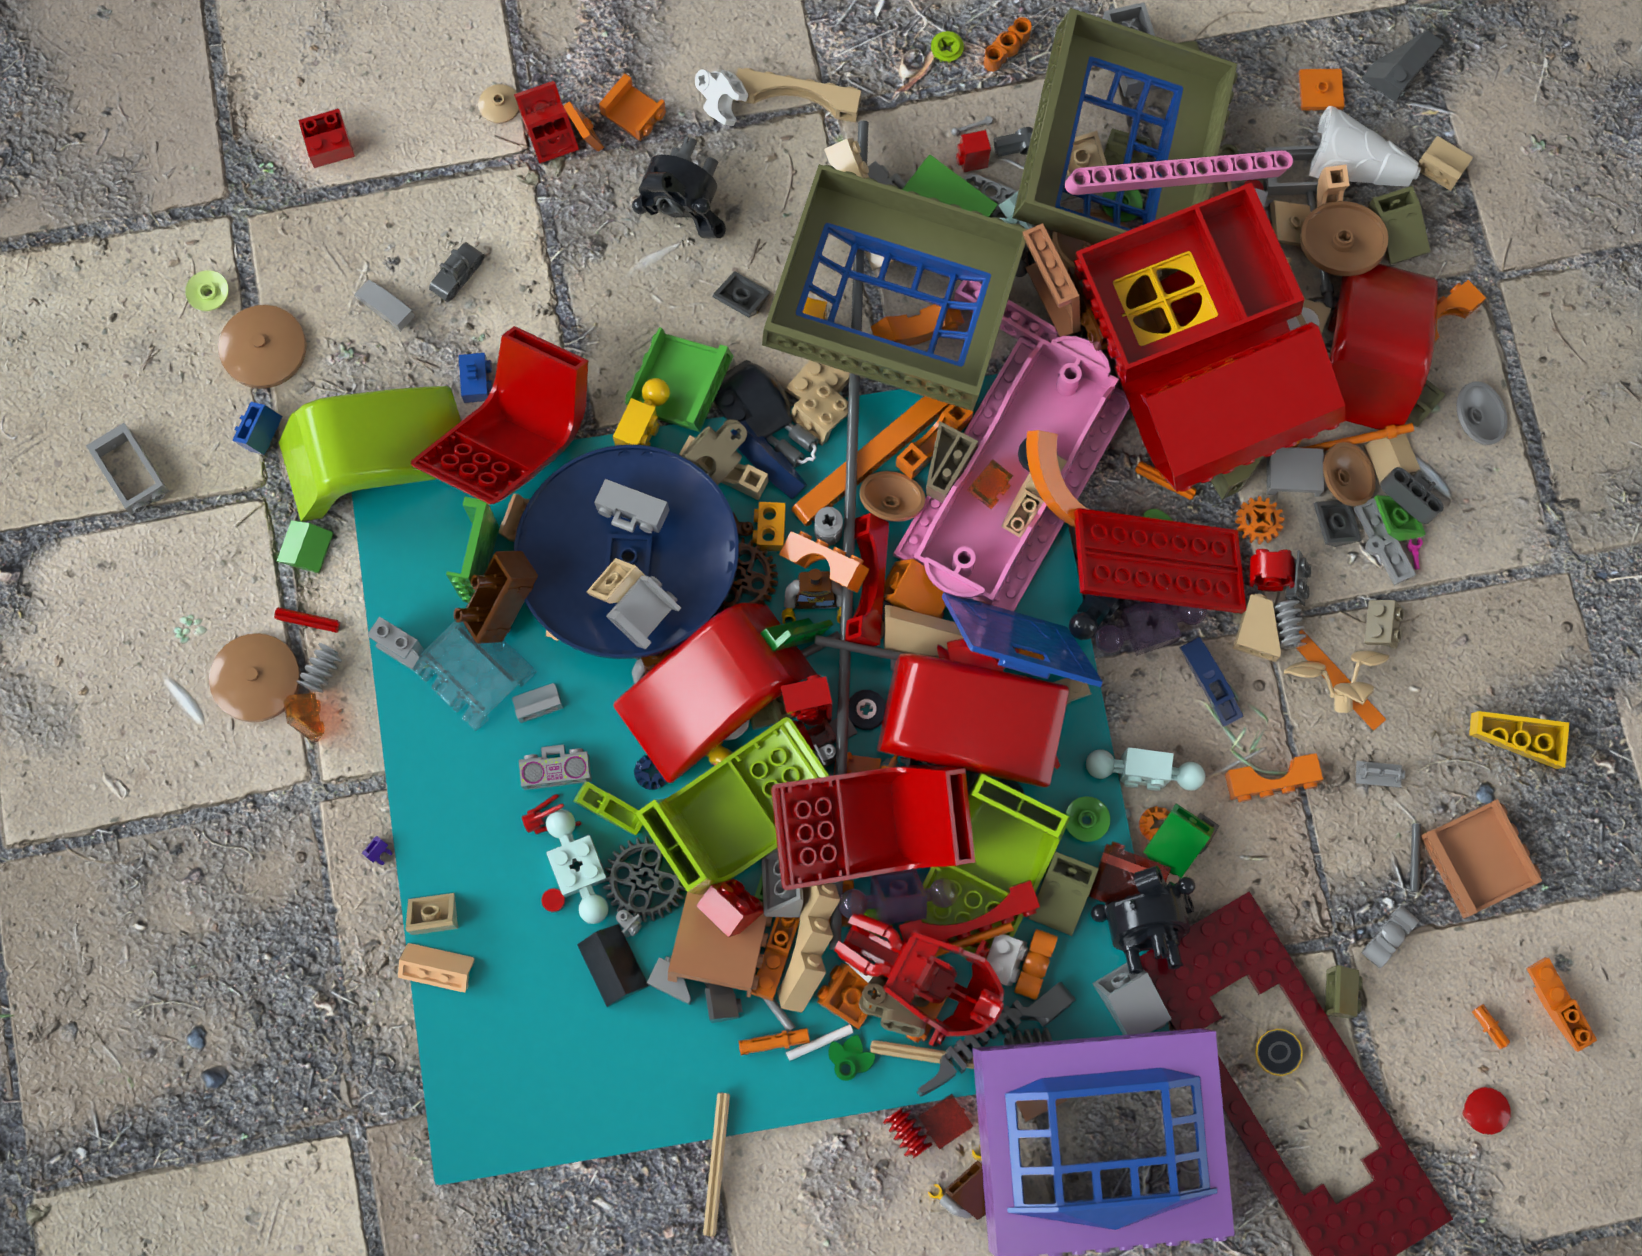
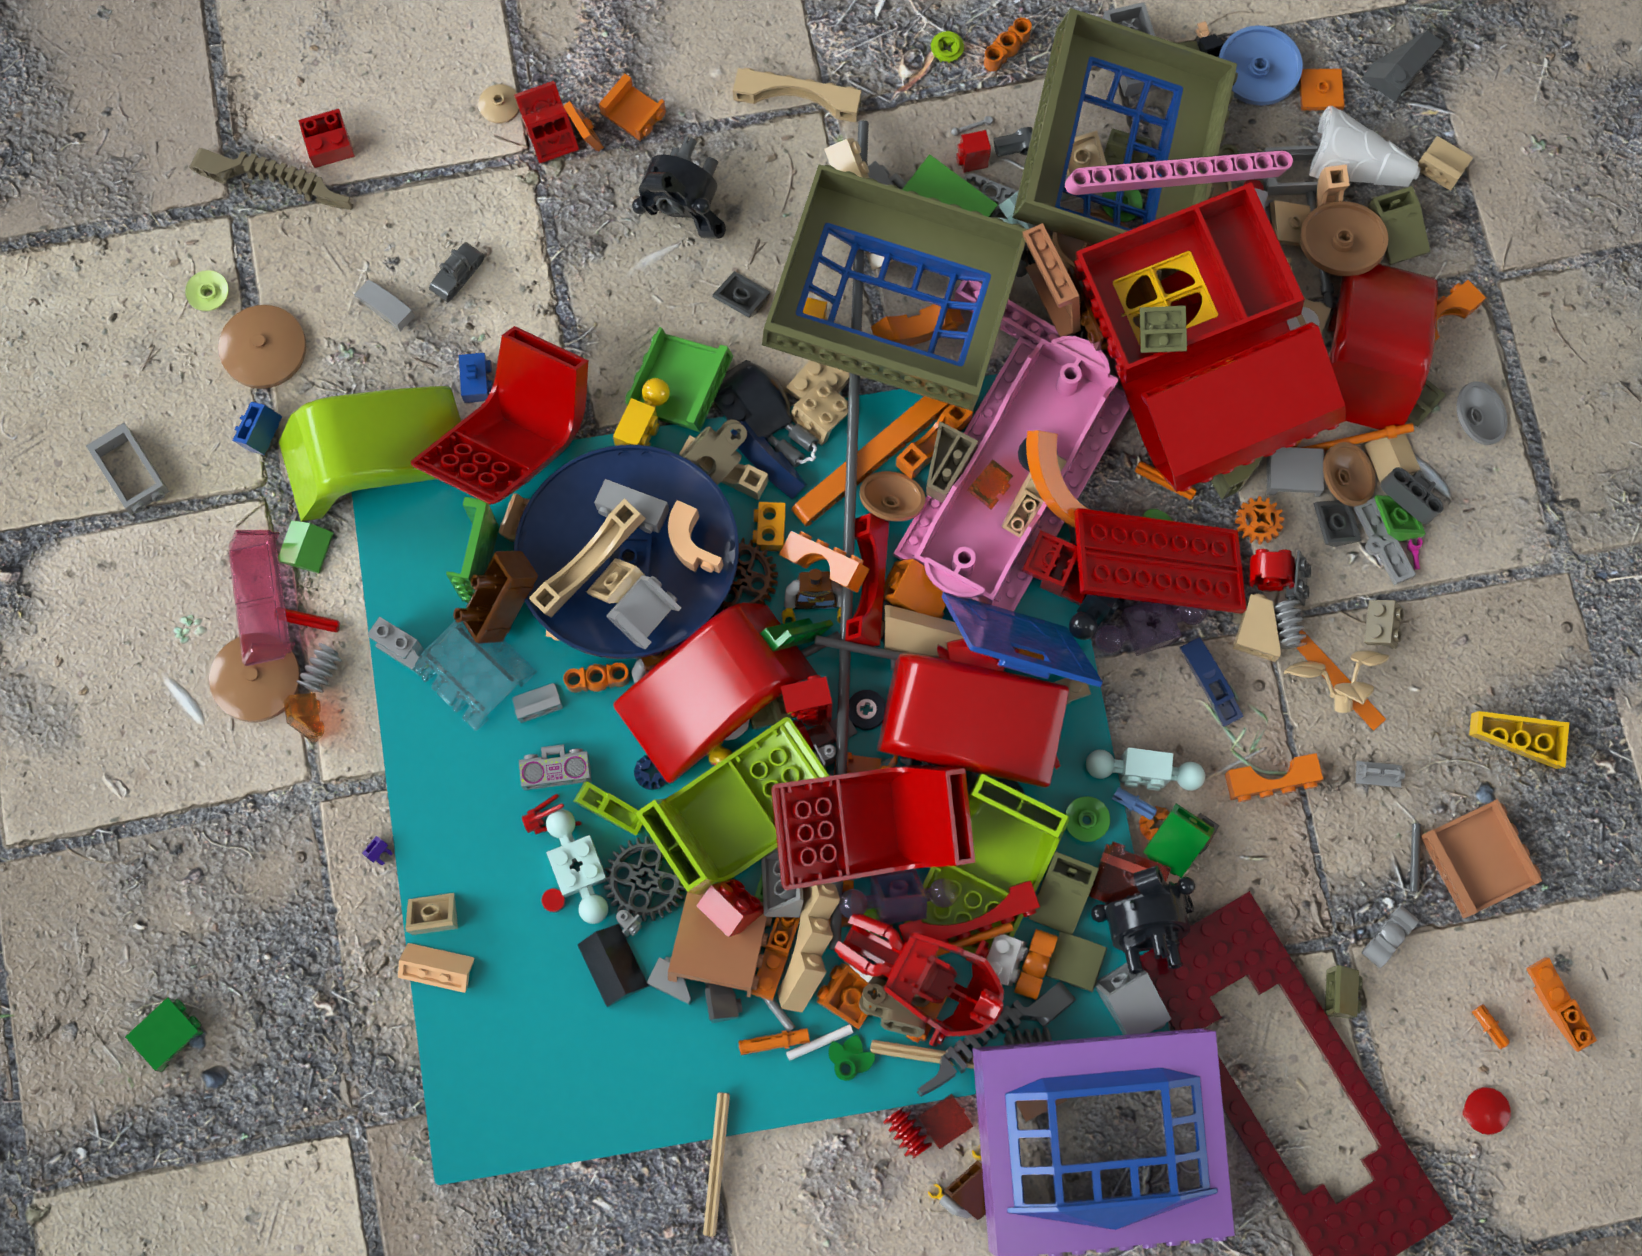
white piece [695,70,748,126] -> none
reddish brown arm [733,512,754,536] -> none
light grey piece [815,507,843,546] -> none
black tile [1255,1029,1303,1076] -> none
none -> green panel [125,997,204,1072]
none -> dark tan piece [189,148,354,210]
none -> clear pink piece [228,530,295,666]
none -> tan arch [529,498,646,617]
none -> orange piece [563,663,630,693]
none -> light nougat arch [668,500,724,573]
none -> red bracket [1022,530,1085,605]
none -> olive slope [1046,932,1107,992]
none -> medium blue axle [1112,787,1157,820]
none -> olive slope [1140,306,1187,353]
none -> black piece [1196,21,1223,57]
none -> medium blue dish [1219,26,1303,105]

